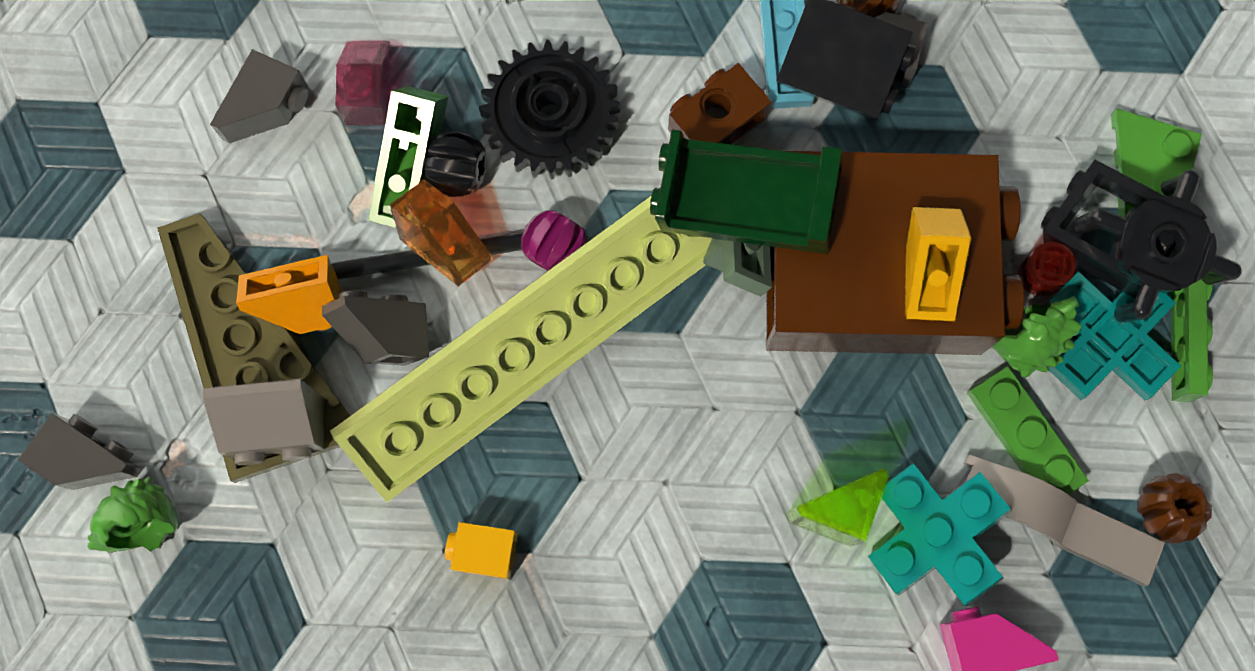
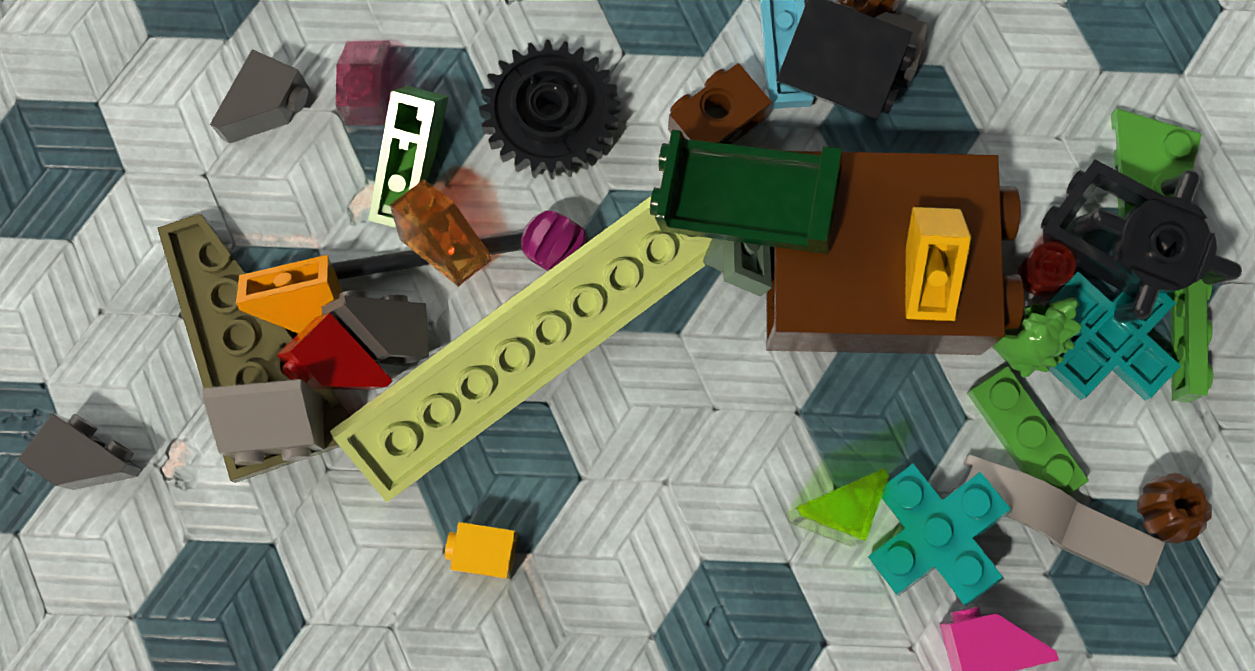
bright green hair [87,477,178,553] -> none
black piece [425,131,487,197] -> none
none -> red slope [277,313,393,390]

